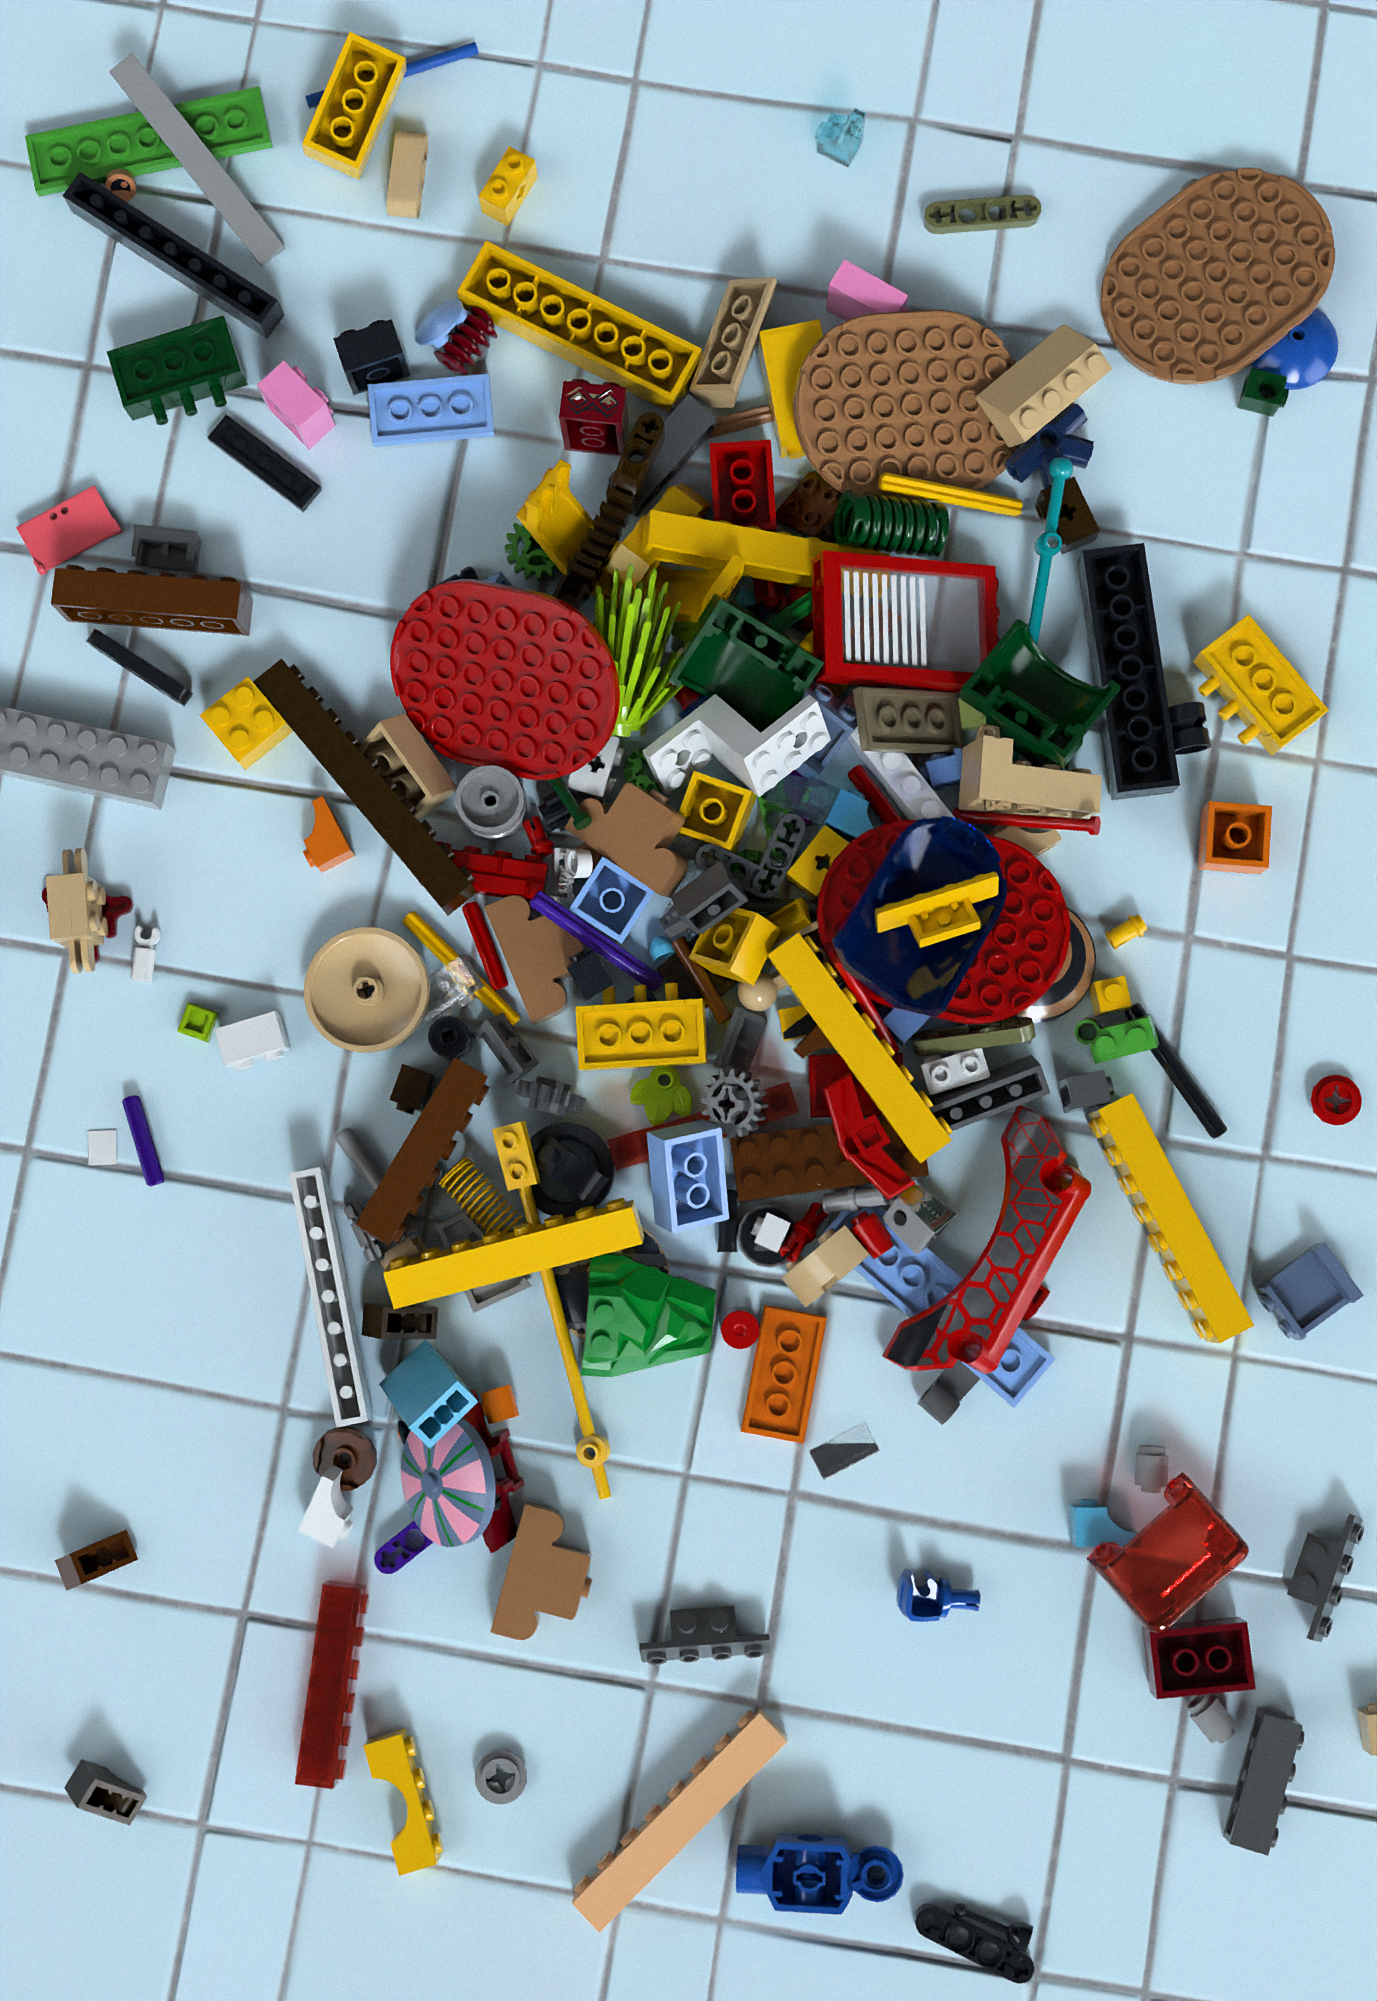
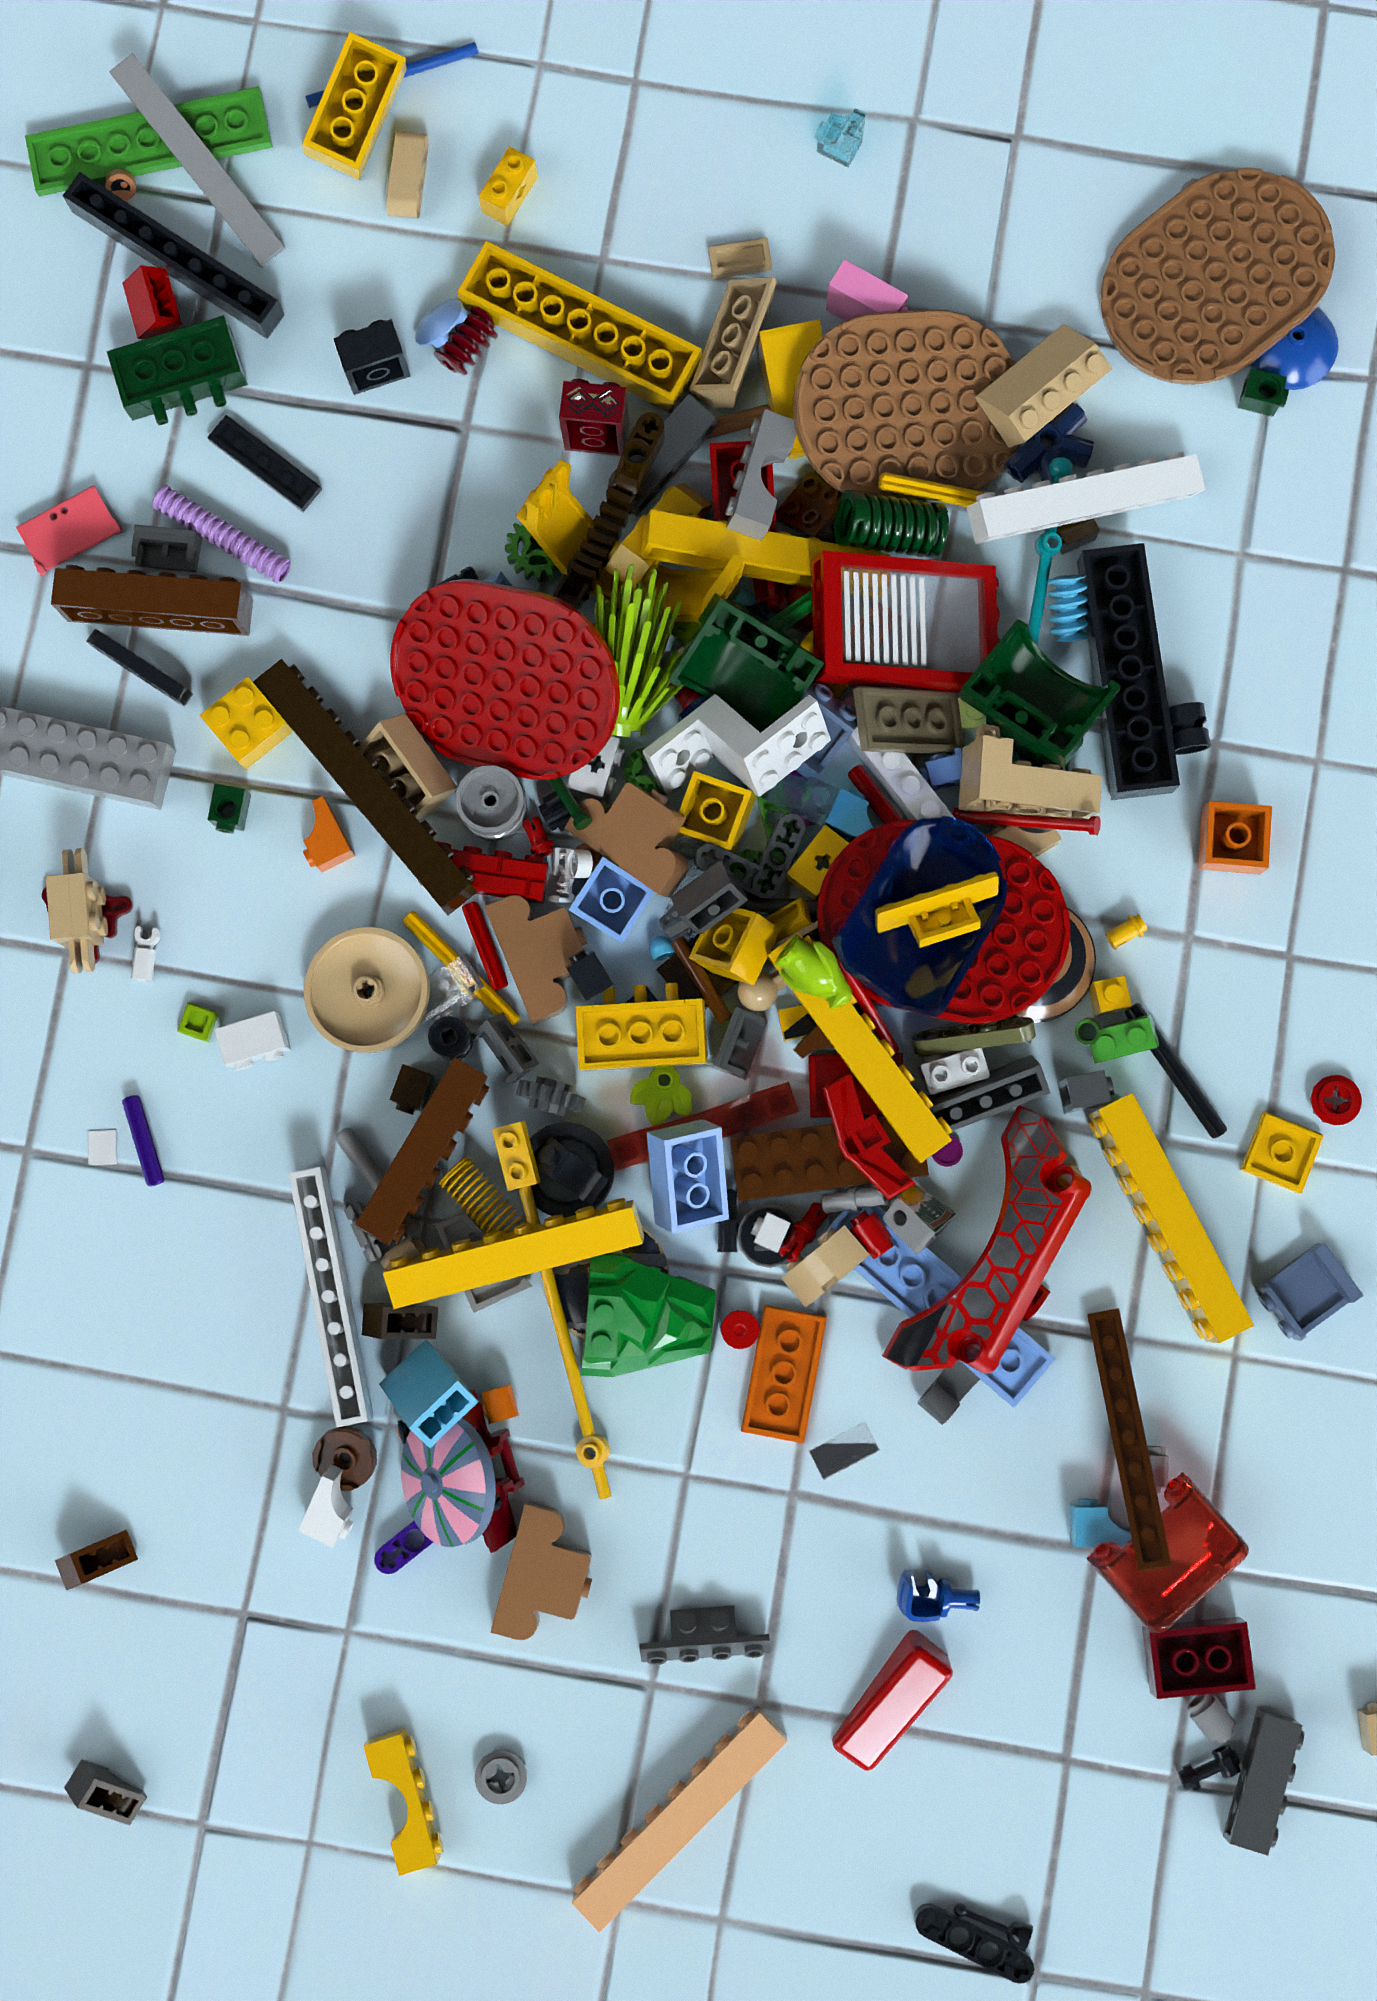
bright pink brick [257,360,336,449] -> none
clear red brick [295,1580,370,1789] -> none
light blue plate [368,374,495,447] -> none
dark purple axle [530,891,663,991] -> none
dark grey gear [700,1068,768,1138] -> none
blue brick [736,1833,904,1915] -> none
medium blue brick [883,1008,931,1046] -> none
olive beam [923,195,1041,234] -> none
yellow piece [1193,614,1329,756] -> none
dark grey bracket [1287,1514,1364,1642] -> none
none -> red brick [122,265,182,339]
none -> lavender piece [153,485,291,584]
none -> dark green brick [207,784,251,834]
none -> tan tile [708,237,772,279]
none -> light grey arch [725,409,797,541]
none -> lime animal [775,934,852,1009]
none -> piece [832,1630,953,1771]
none -> magenta piece [931,1135,963,1167]
none -> white brick [966,452,1206,544]
none -> medium azure piece [1048,575,1088,642]
none -> reddish brown plate [1087,1308,1172,1572]
none -> black bar [1177,1745,1241,1791]
none -> yellow tile [1240,1111,1324,1194]

